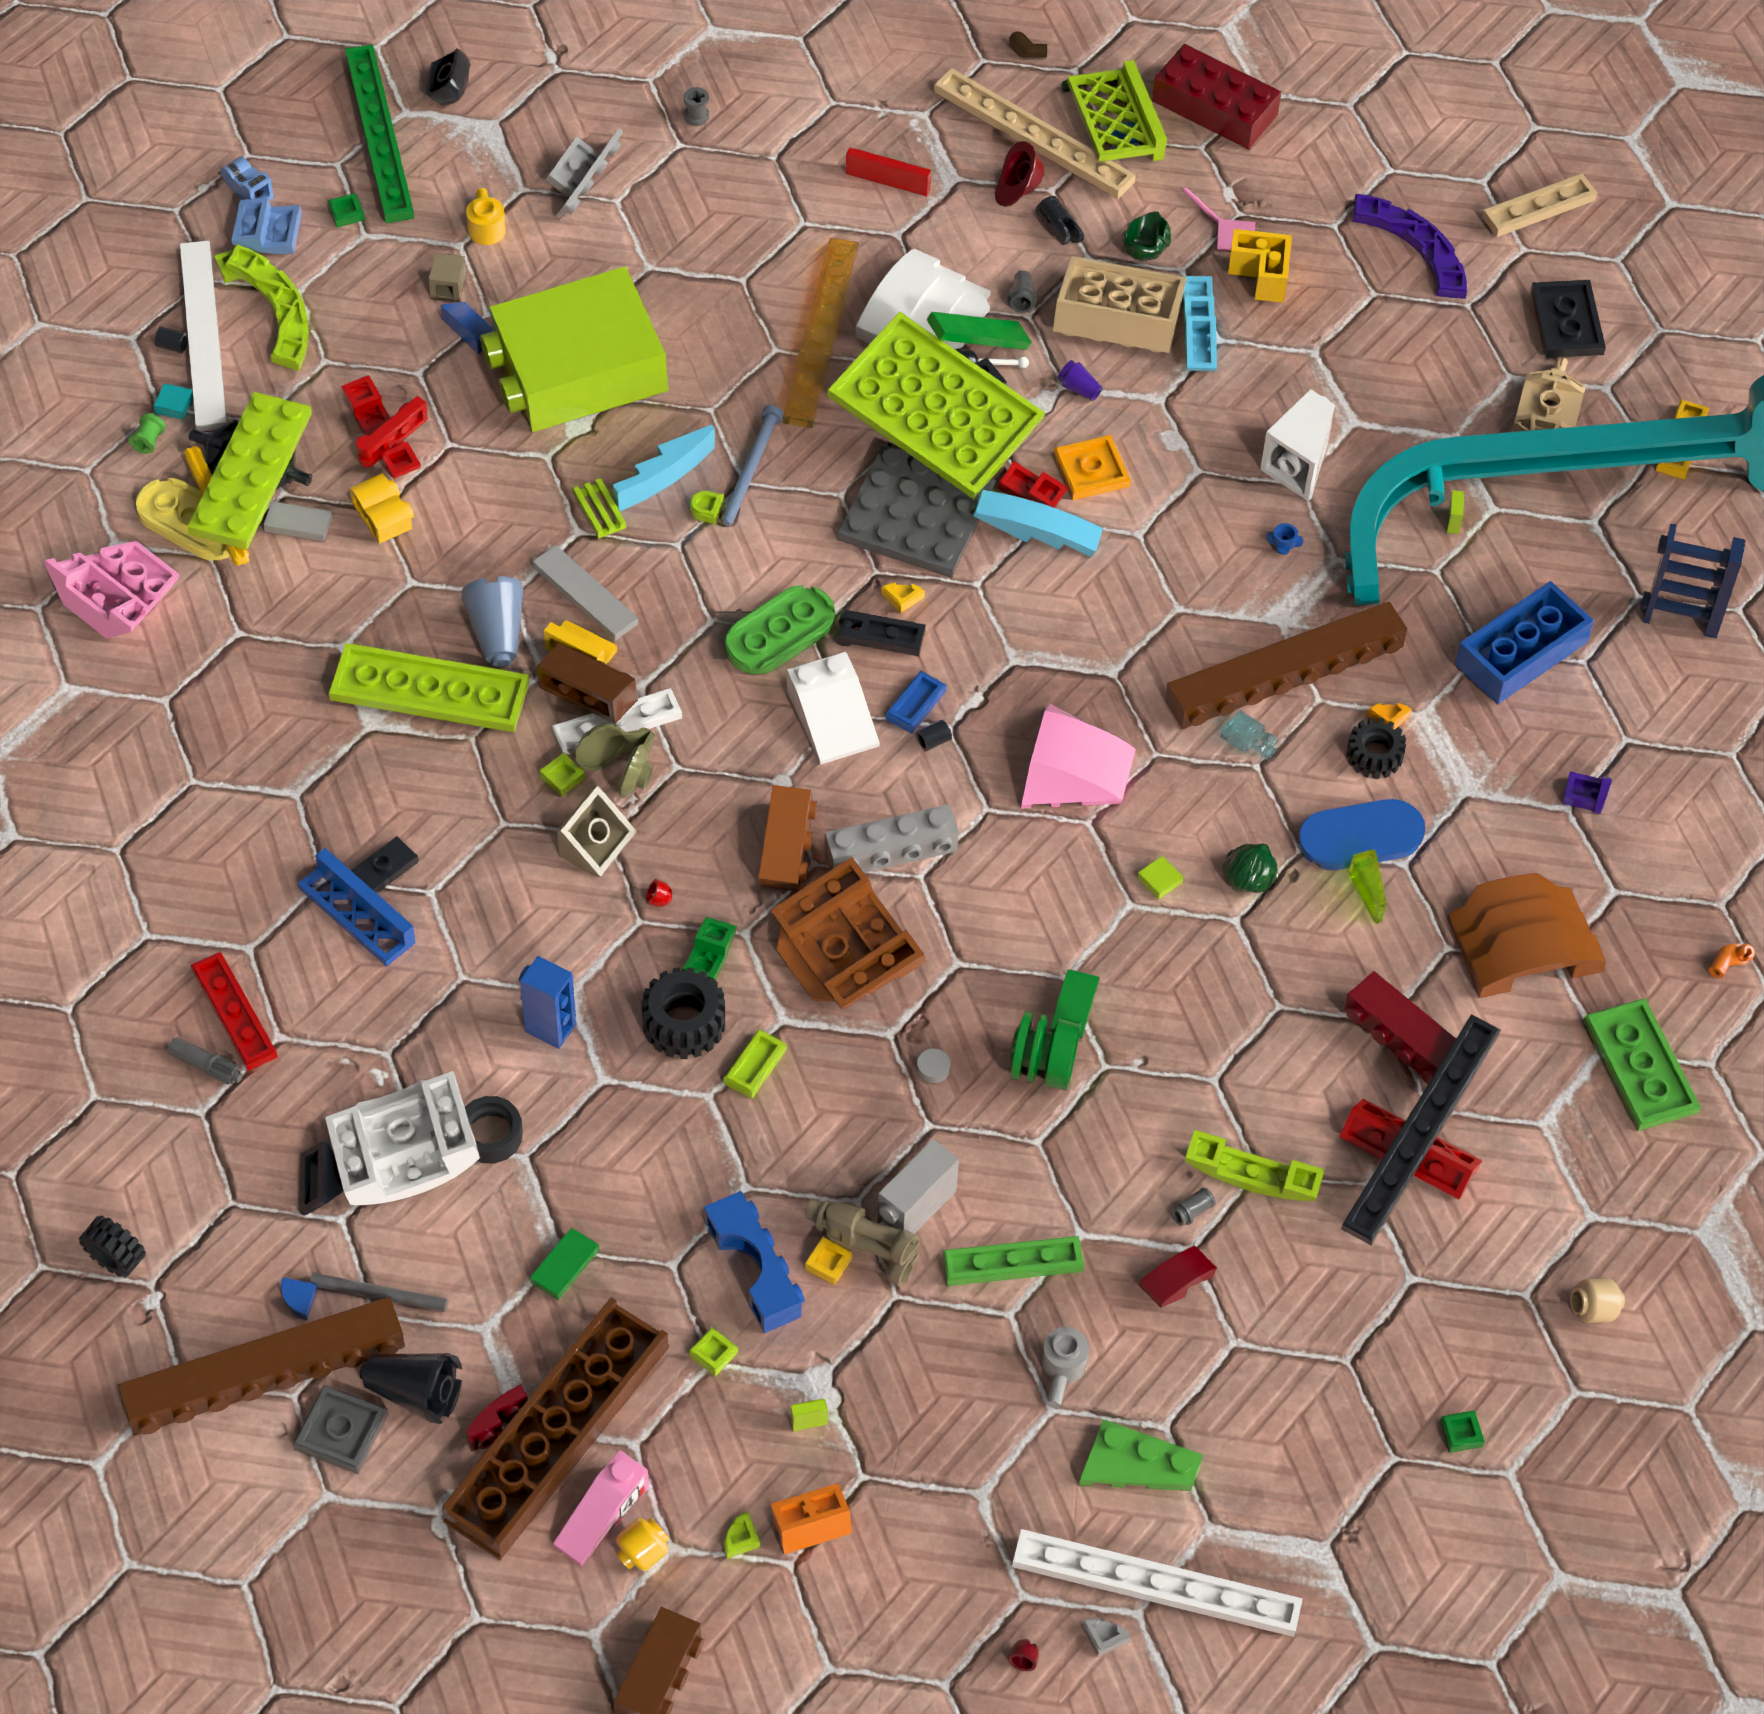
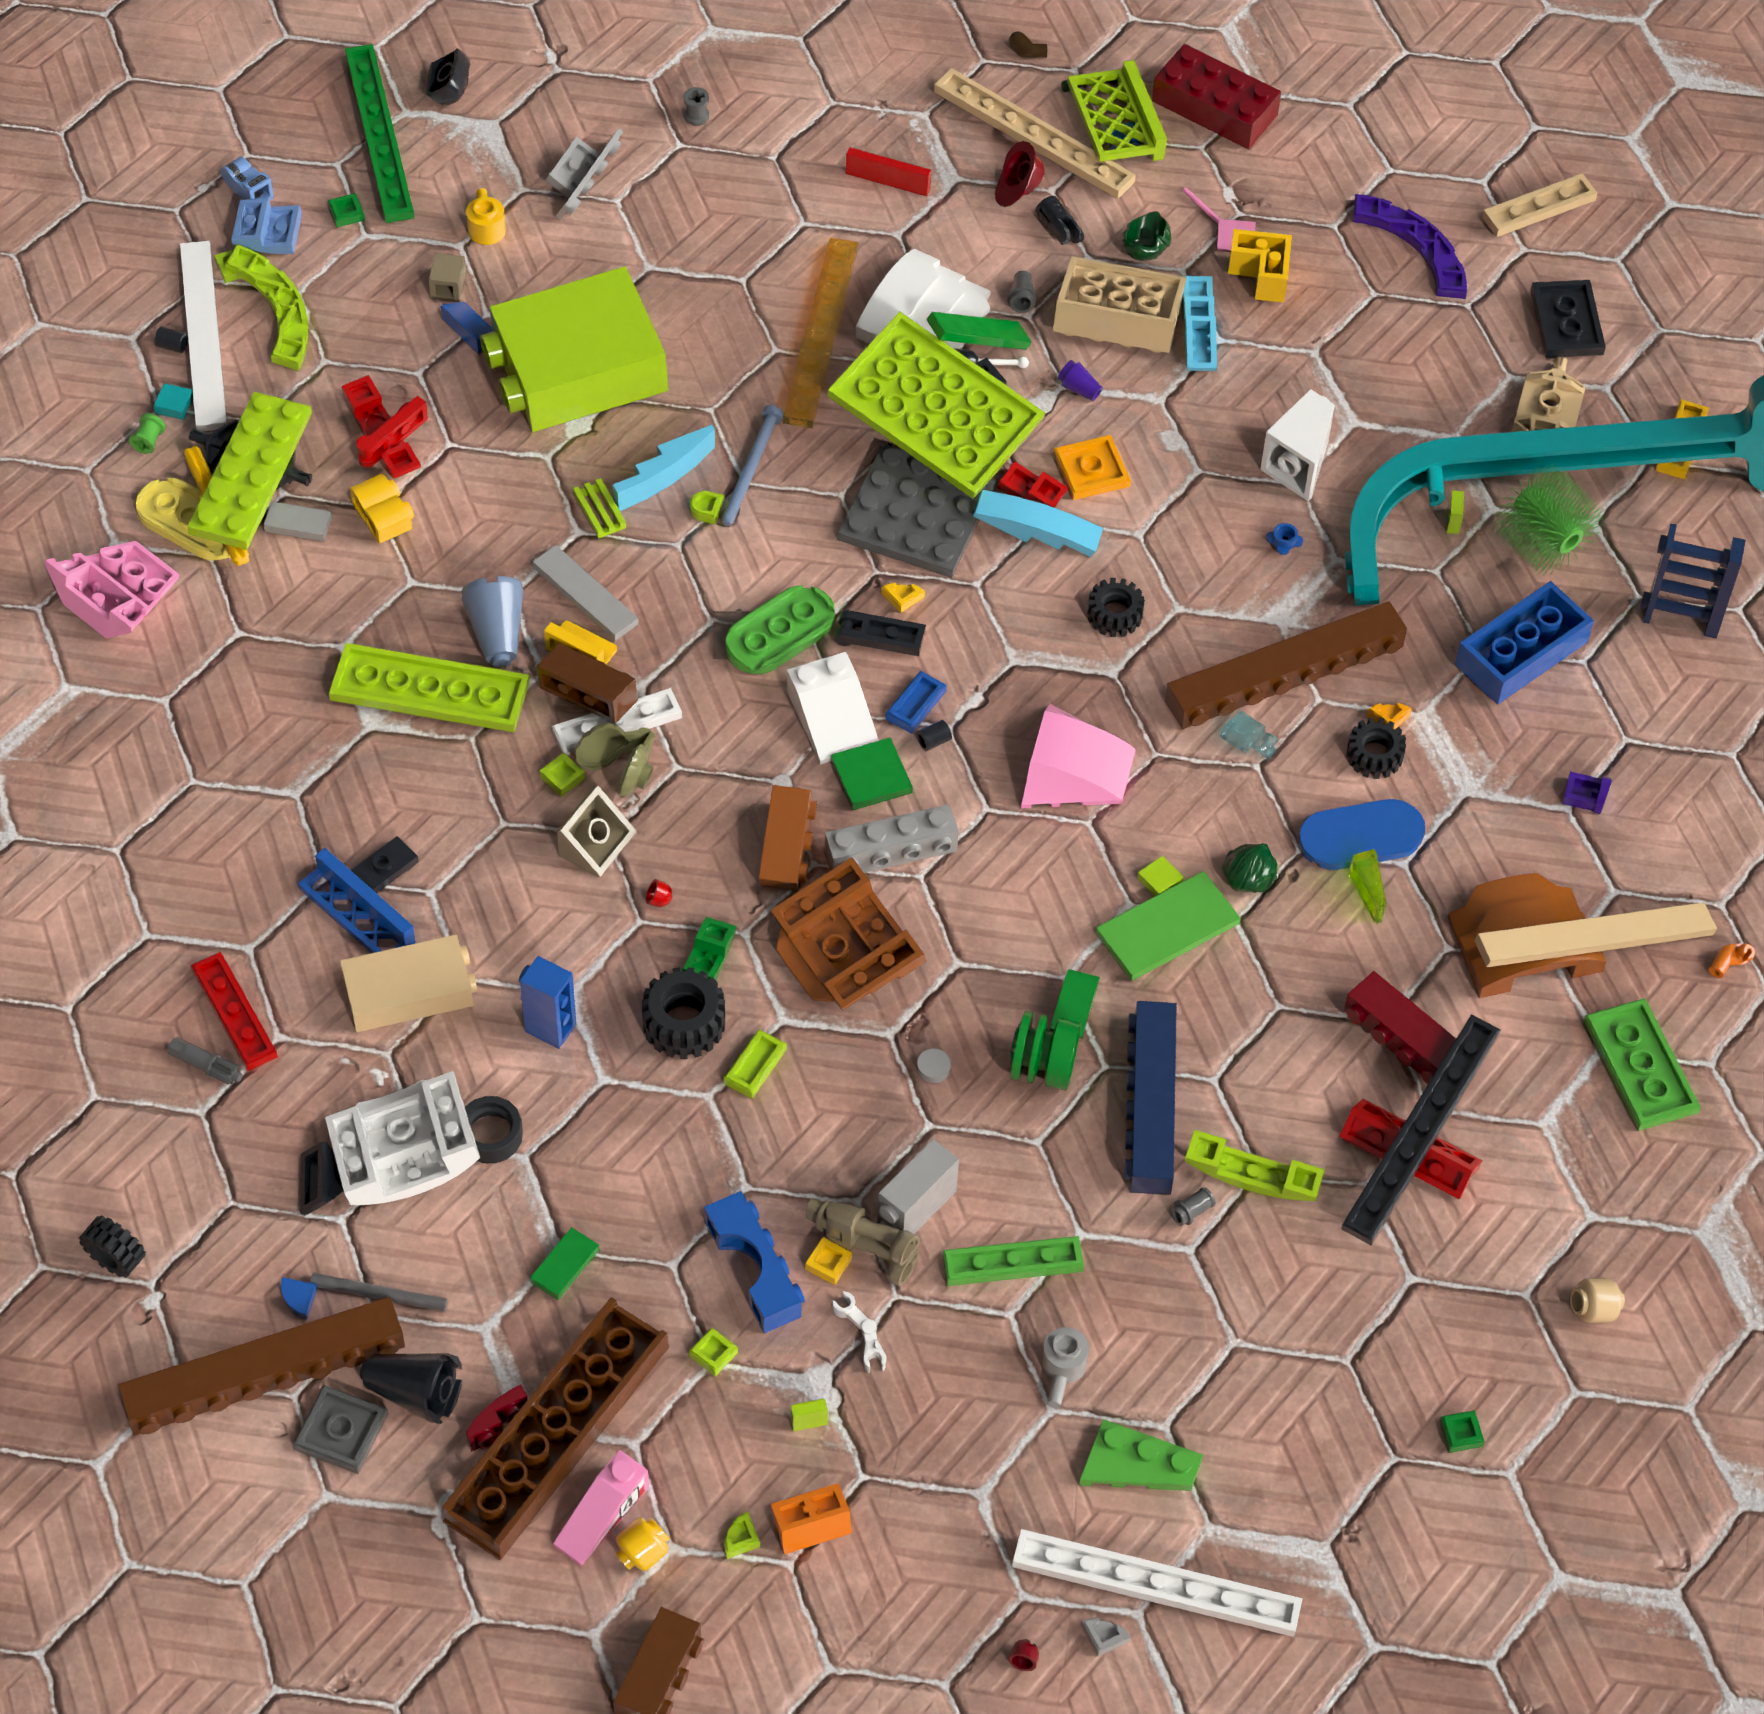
dark red slope [1138,1245,1217,1308] -> none
none -> tan brick [340,934,478,1033]
none -> green tile [831,737,913,811]
none -> white piece [832,1291,886,1373]
none -> black tyre [1087,578,1145,637]
none -> bright green tile [1095,871,1241,981]
none -> dark blue brick [1124,1001,1177,1195]
none -> tan tile [1474,902,1717,967]
none -> bright green piece [1492,463,1605,576]

